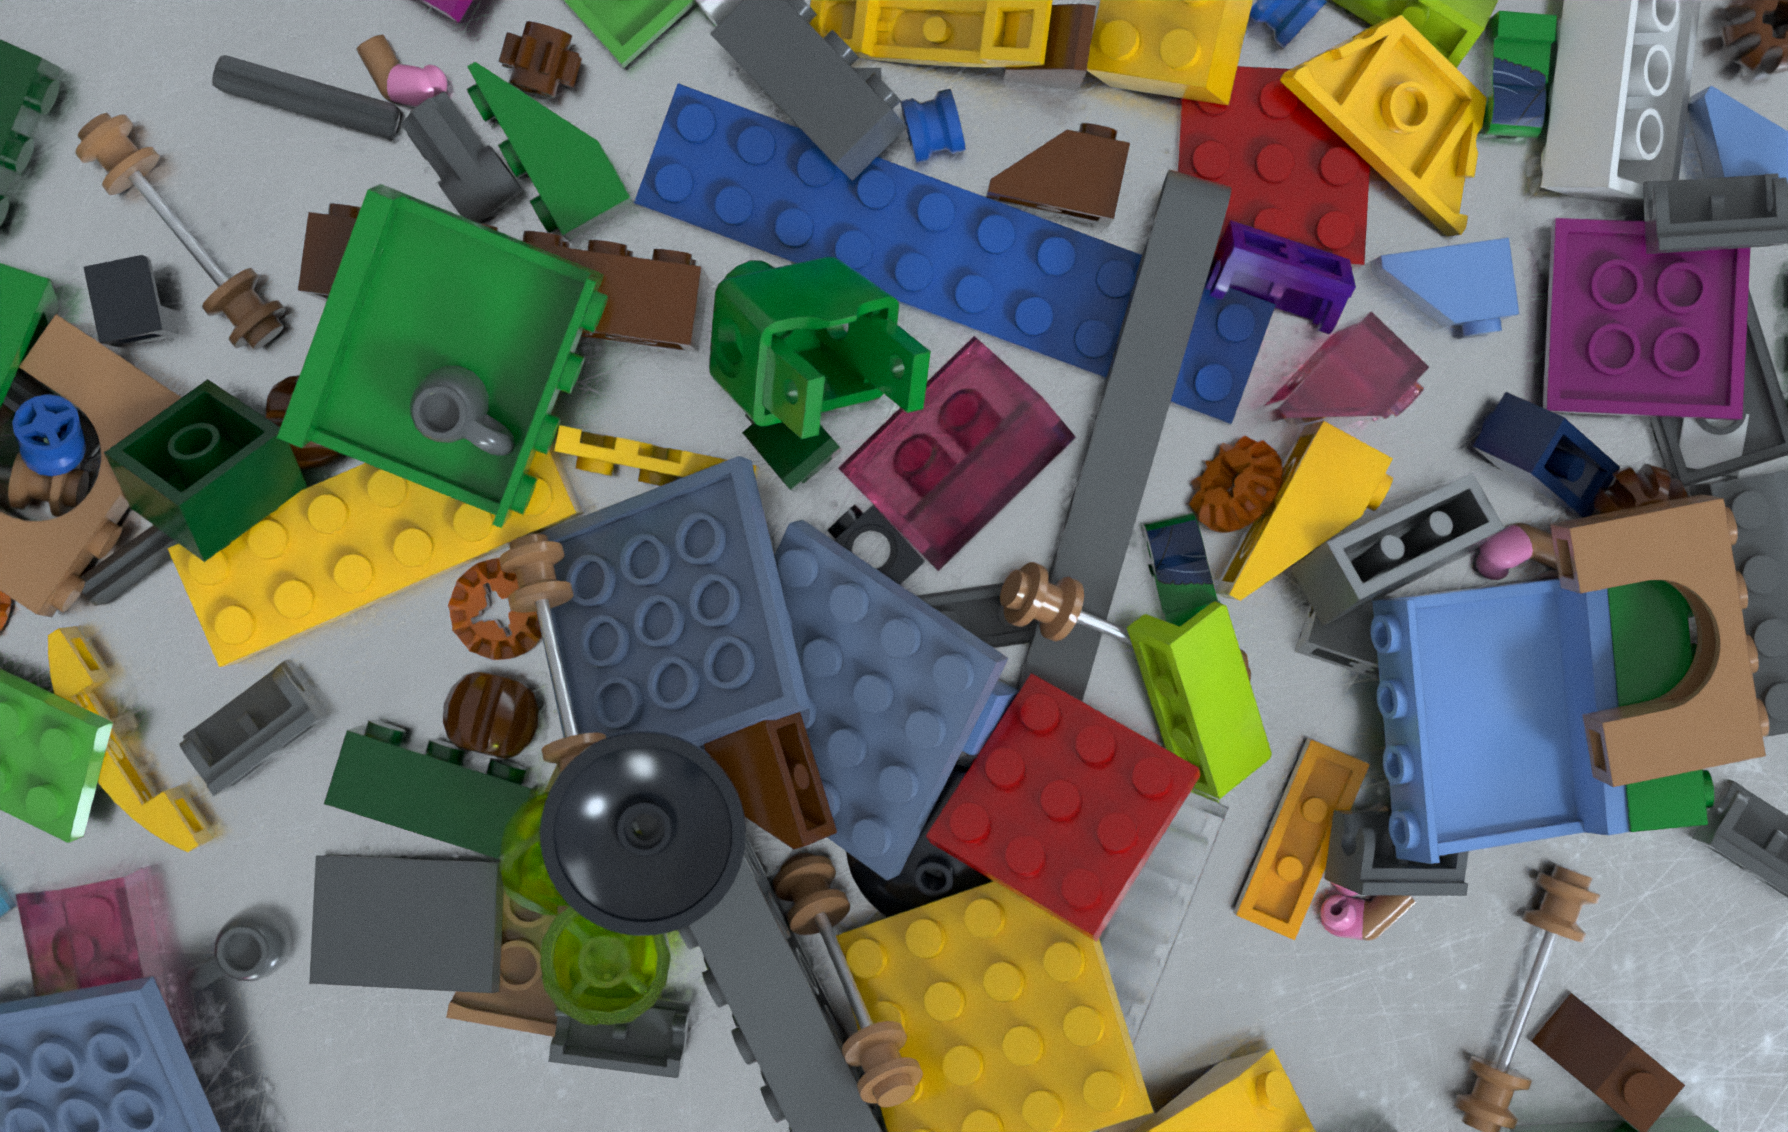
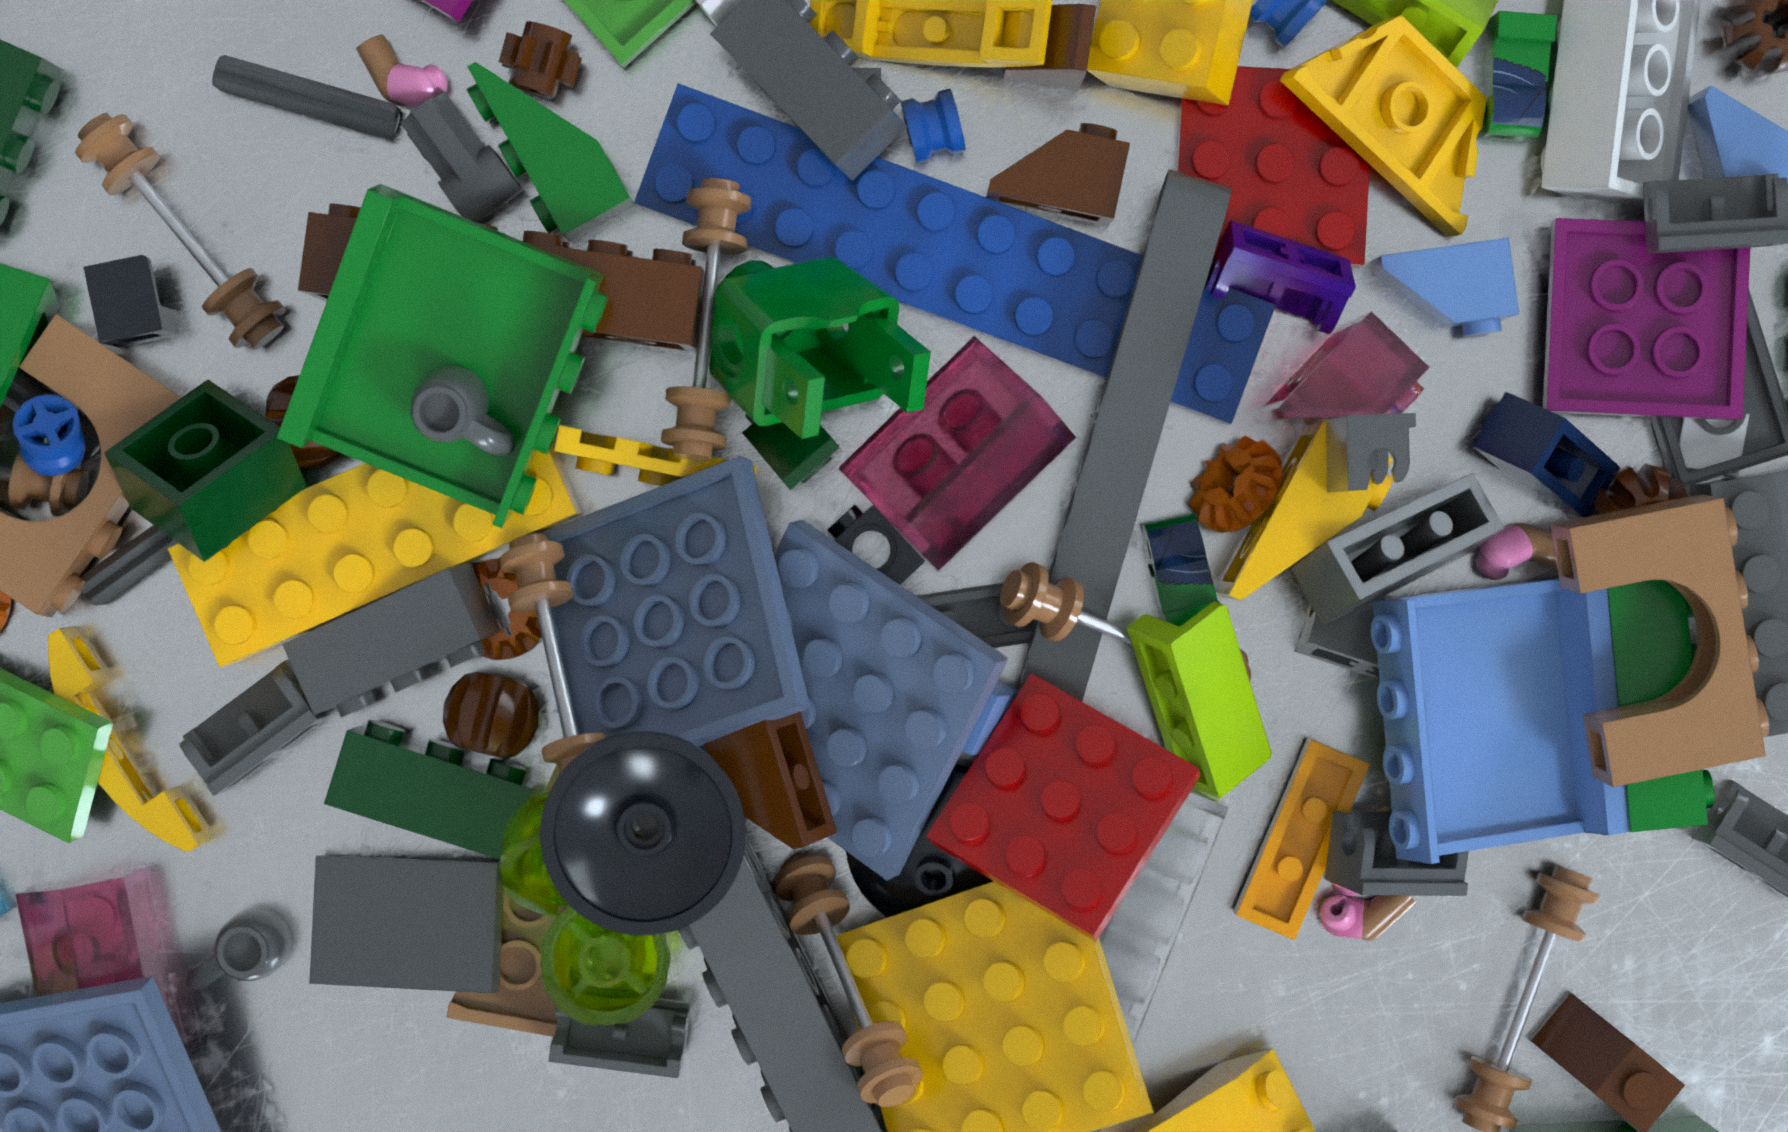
none -> dark grey brick [282,562,502,718]
none -> medium nougat axle [661,178,752,461]
none -> dark grey hinge [1326,413,1416,493]

